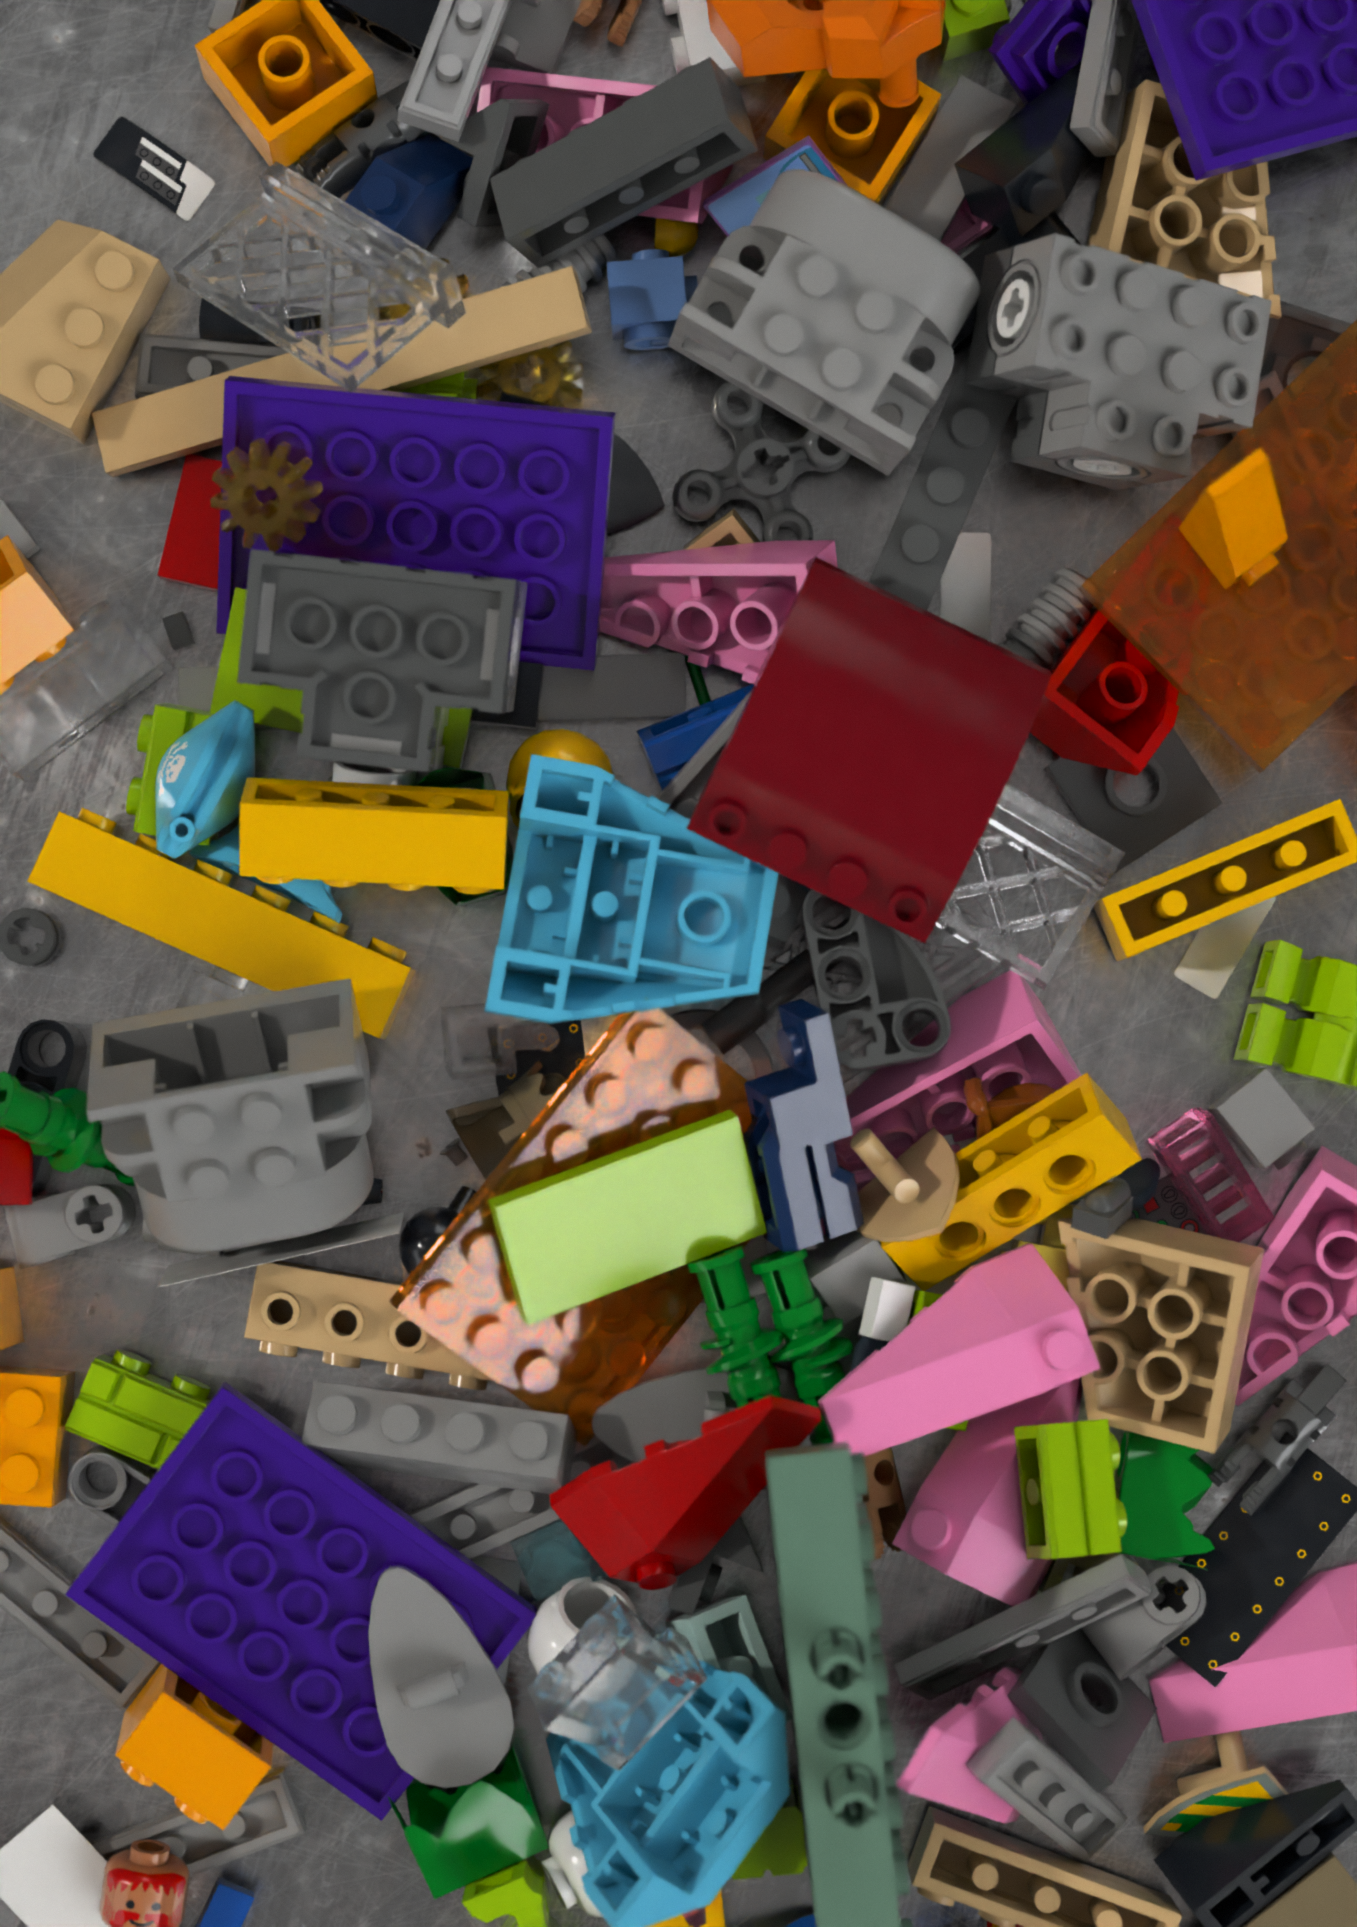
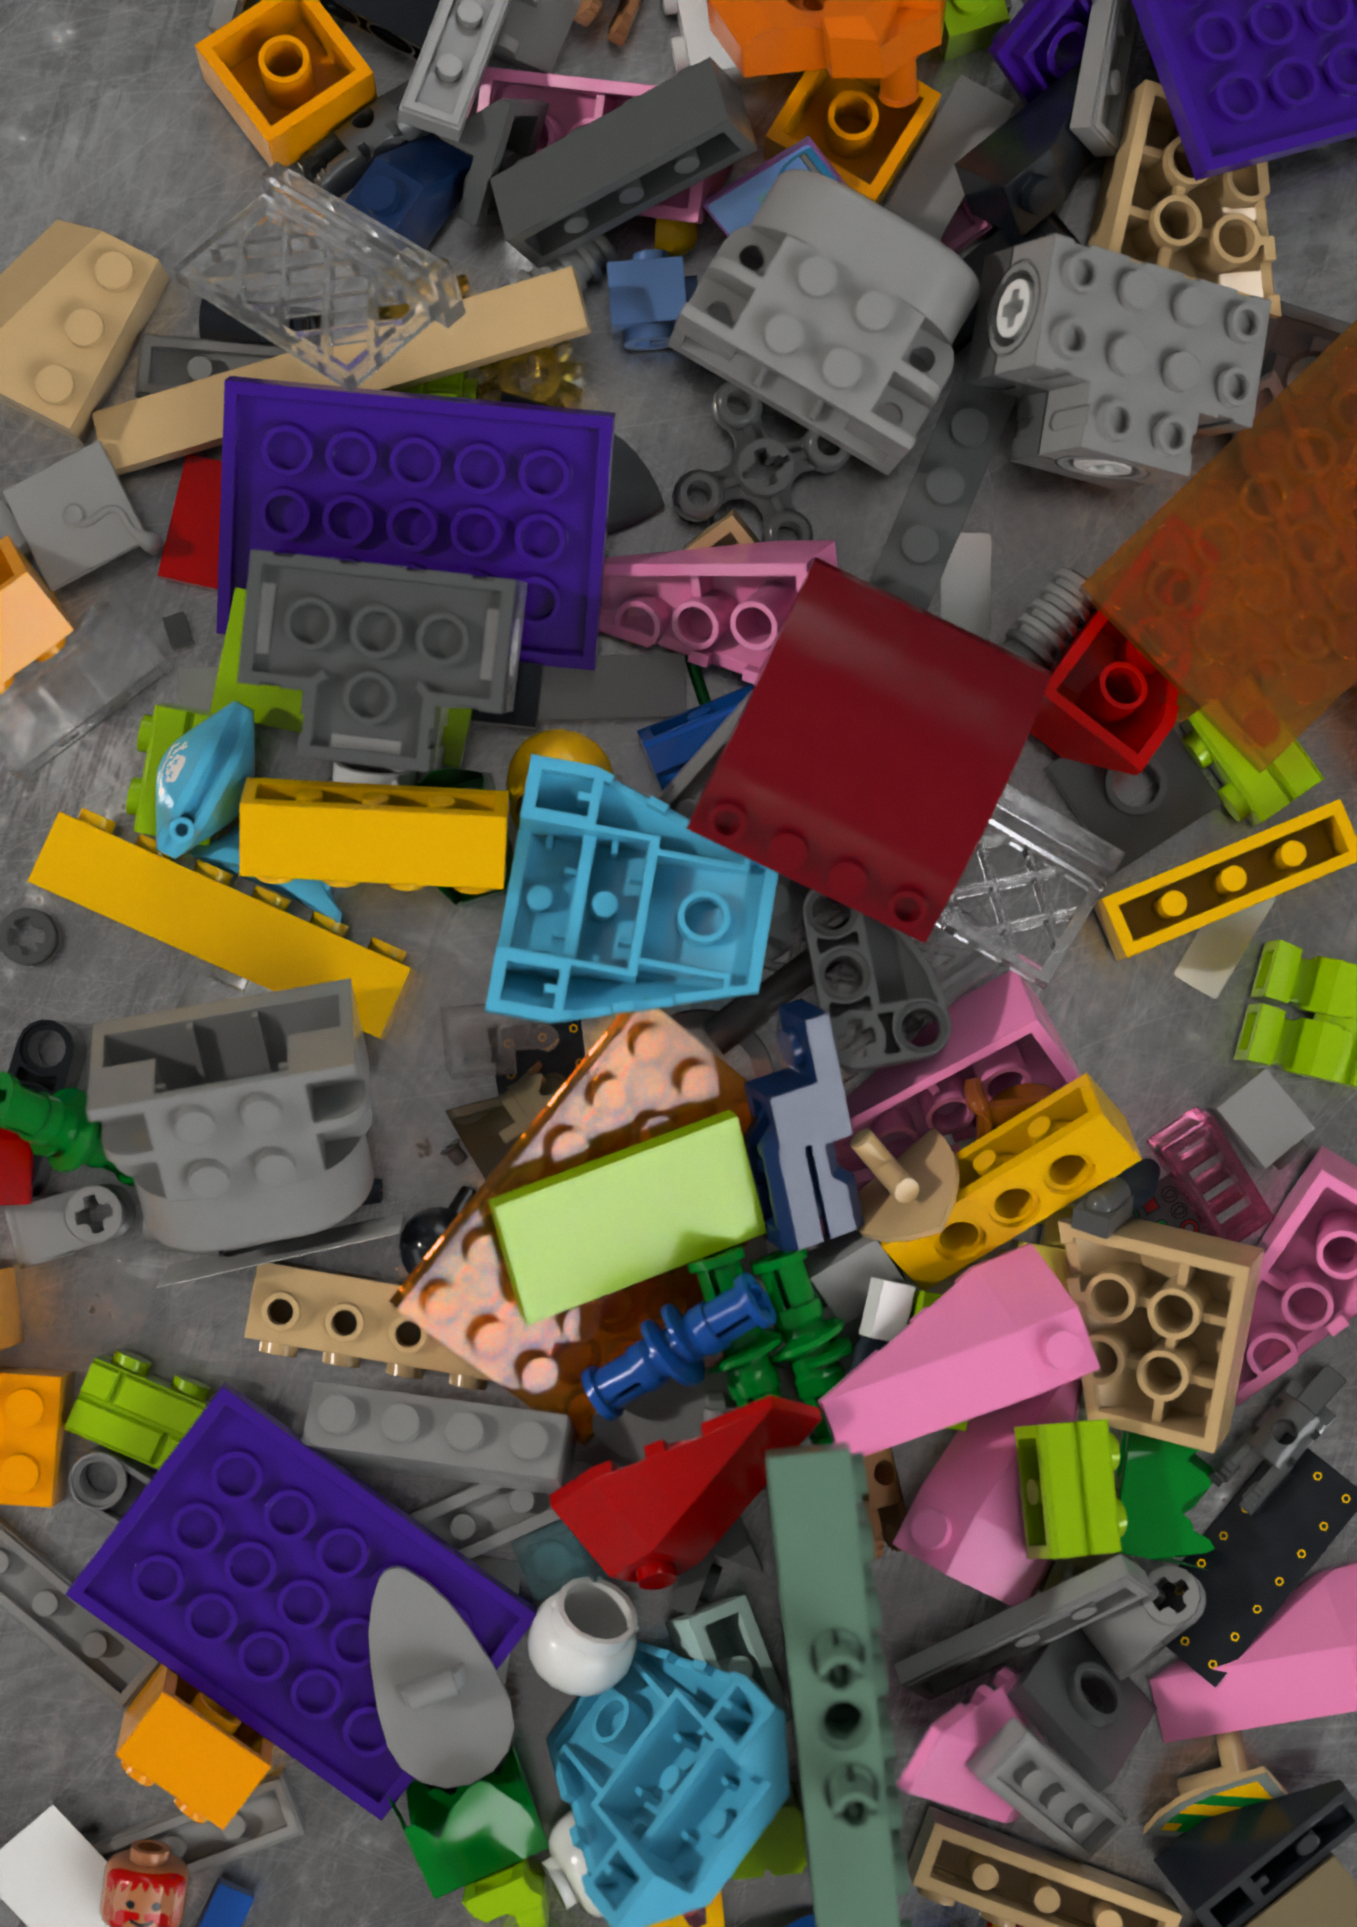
sticker [93,117,215,221] -> none
clear yellow gear [210,438,323,552] -> none
clear hips [527,1595,708,1771] -> none
light orange slope [1178,448,1288,590] -> none
none -> light grey hat [2,440,164,591]
none -> blue piece [581,1272,776,1422]
none -> lime brick [1180,674,1325,827]

